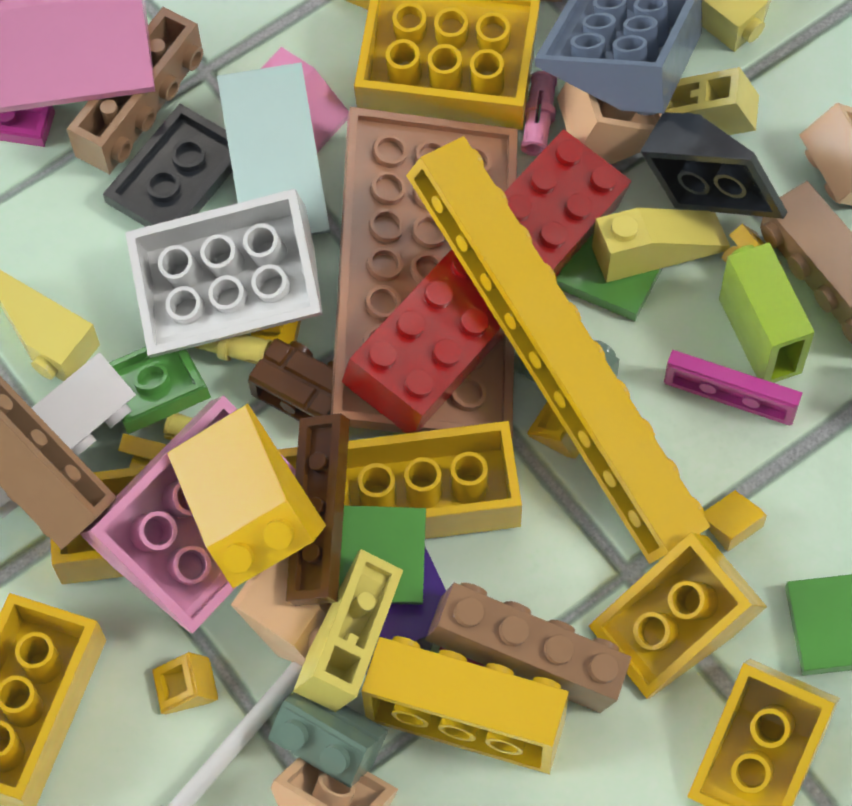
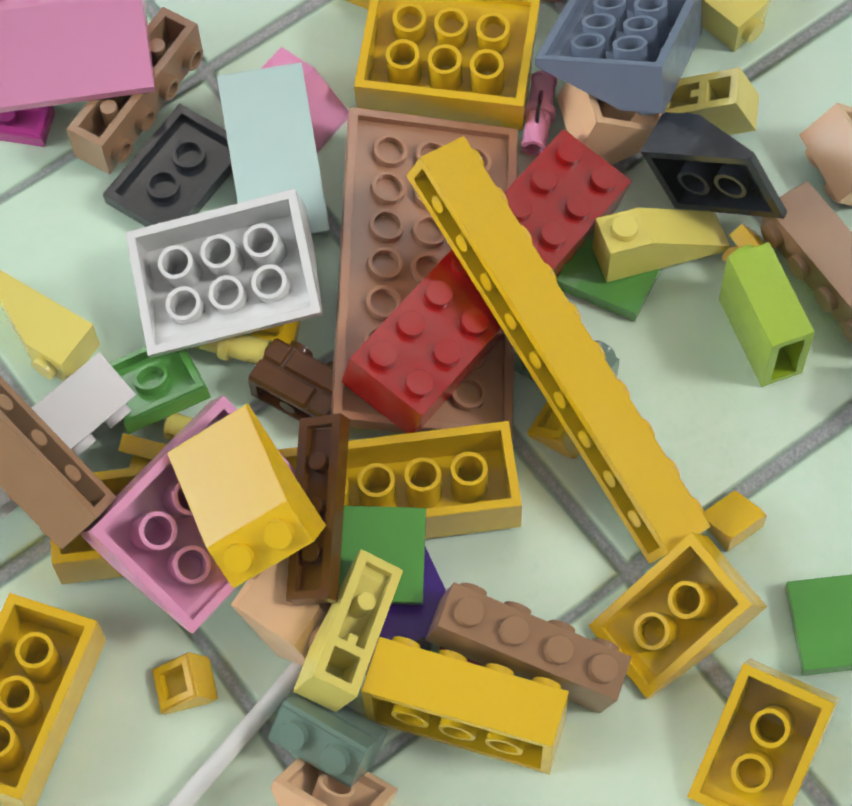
dark pink tile [664,350,803,426] -> none

